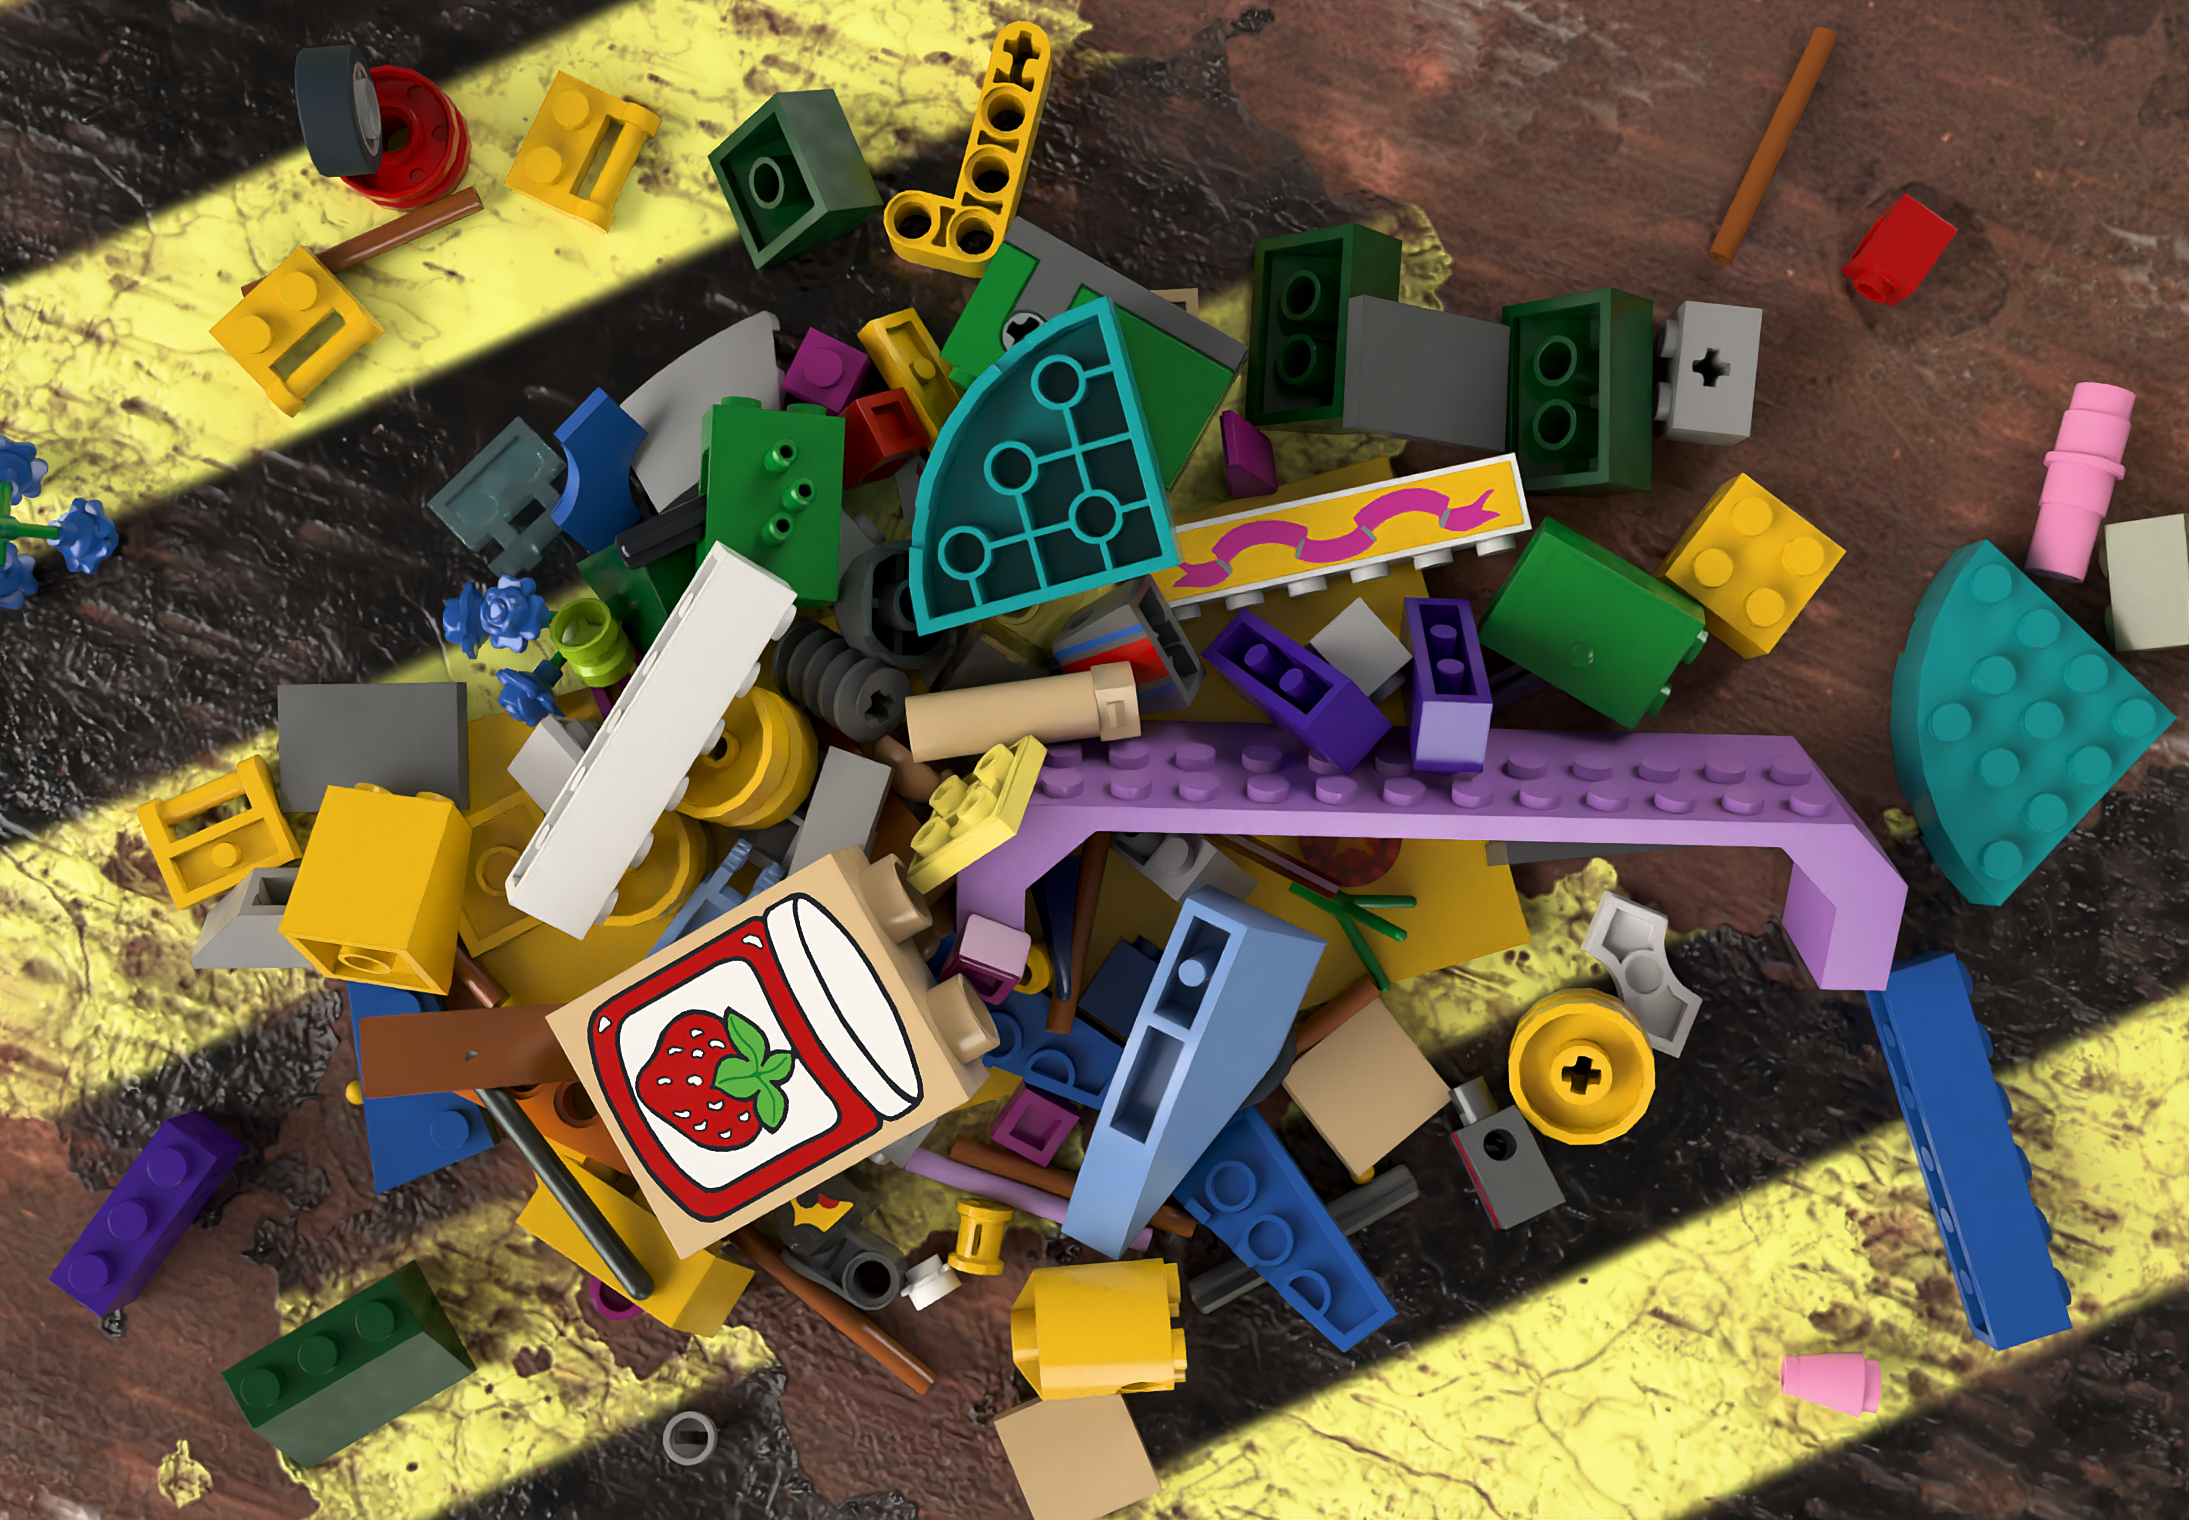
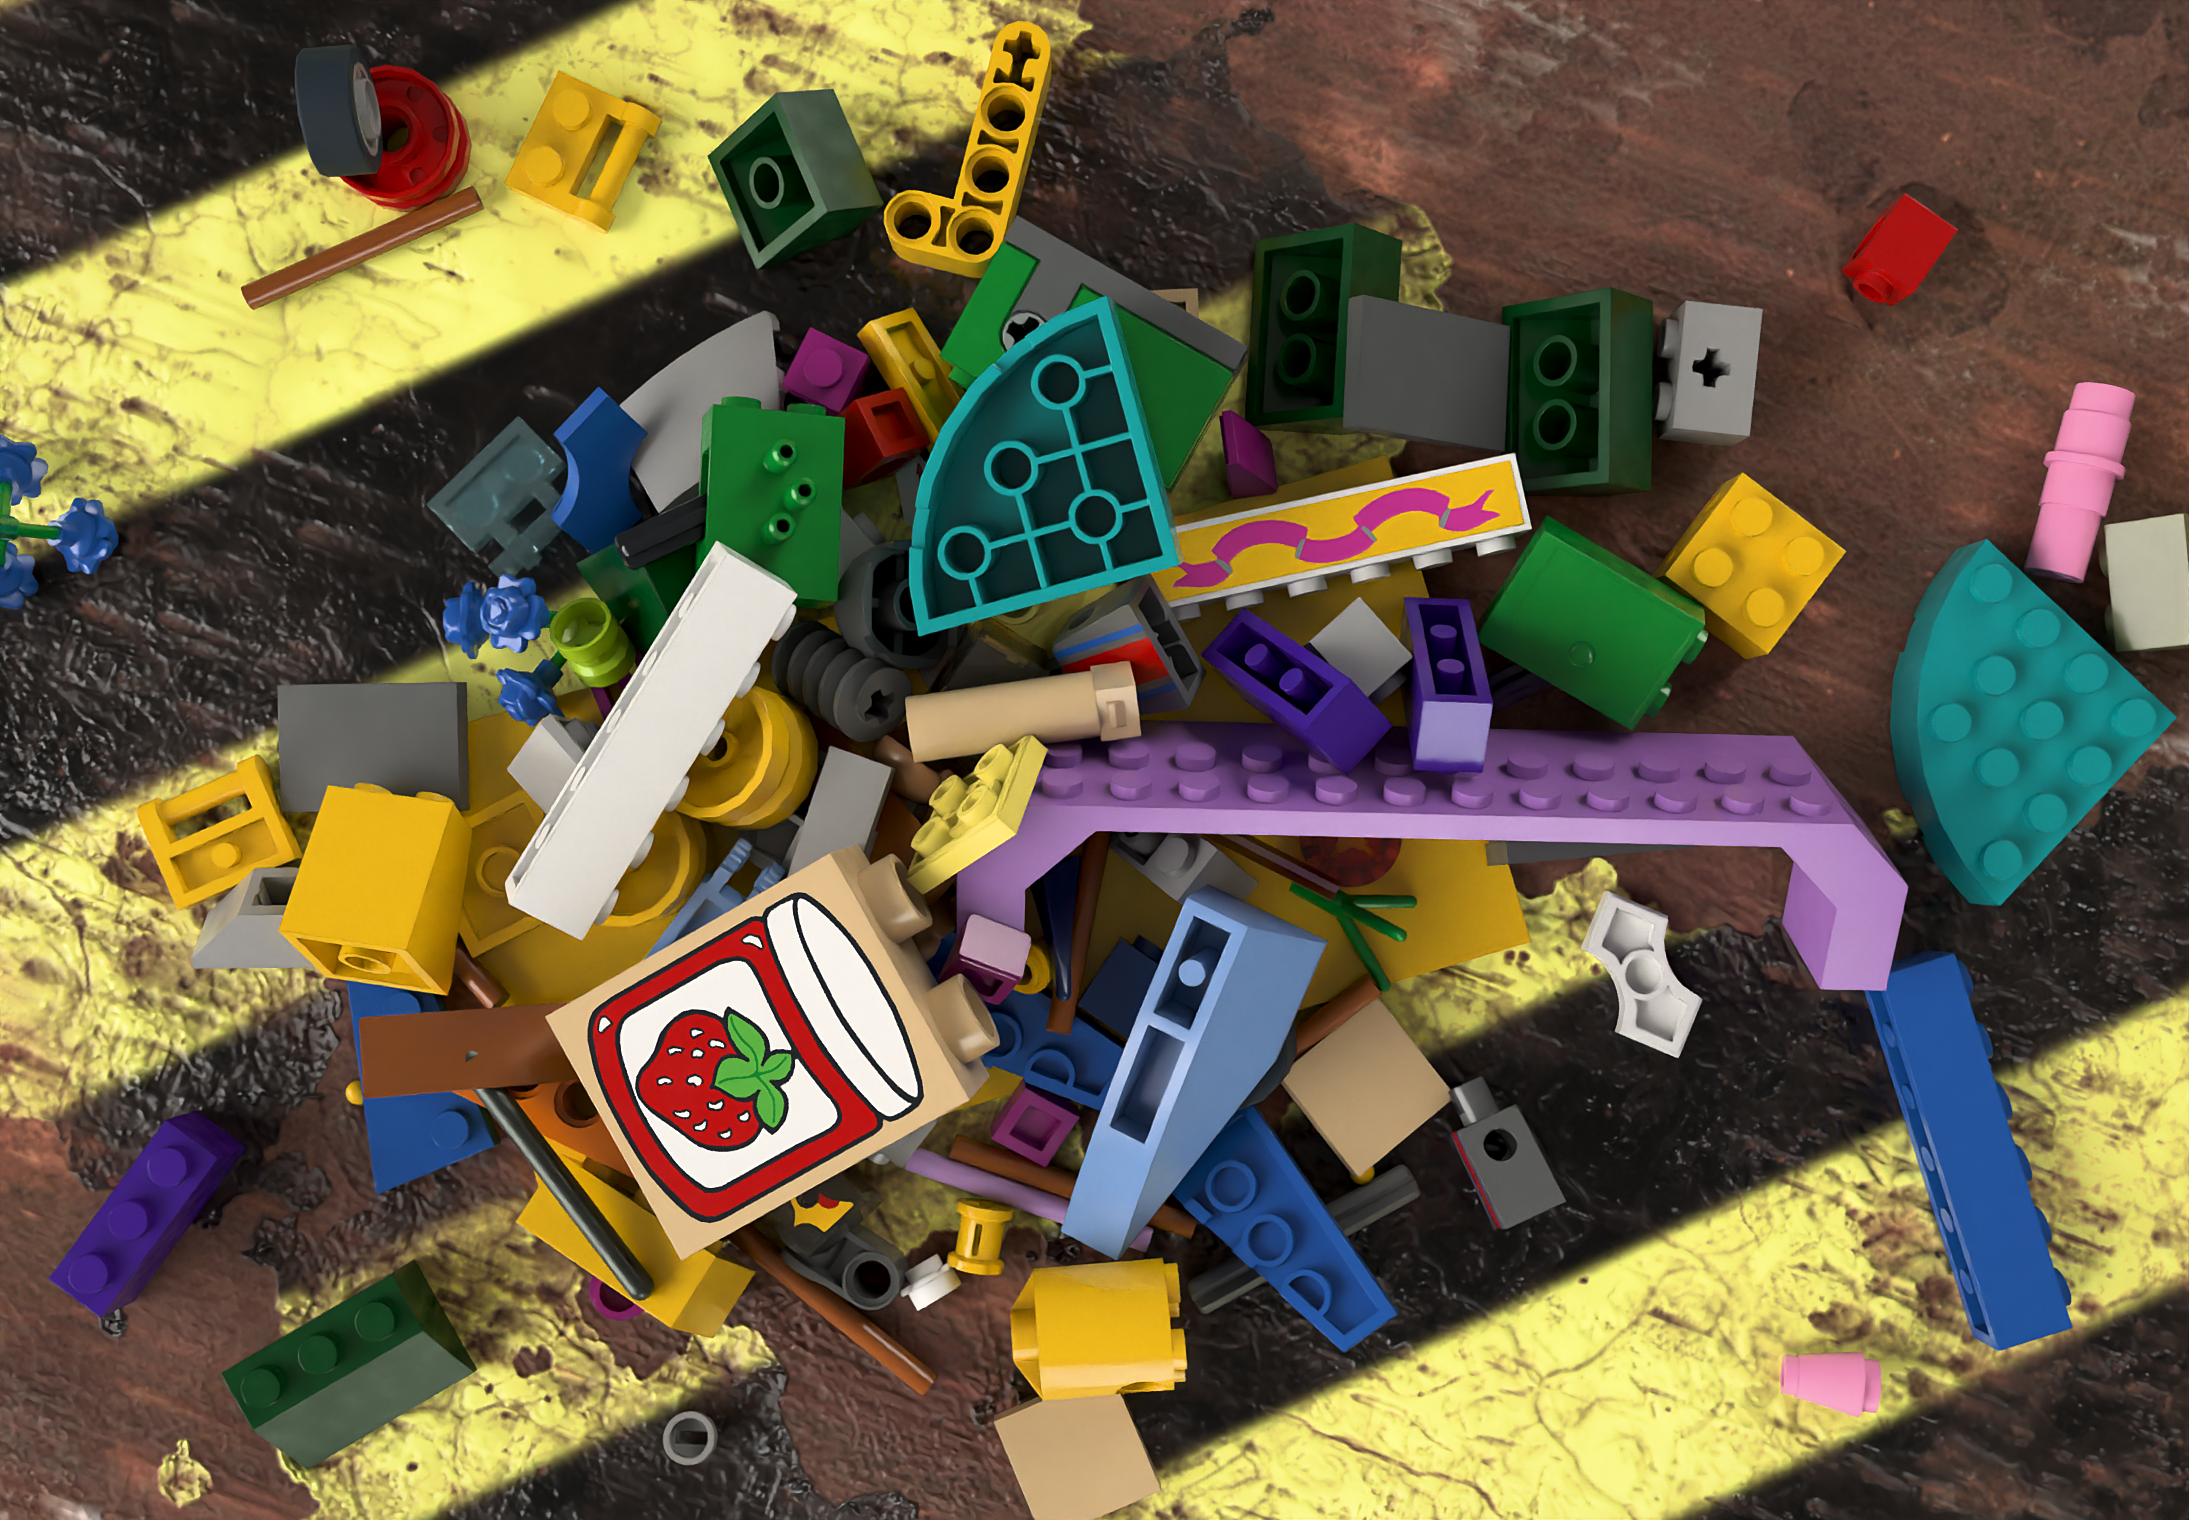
yellow plate [208,245,385,418] -> none
yellow wheel [1508,988,1655,1145] -> none
dark orange piece [1708,27,1838,265] -> none

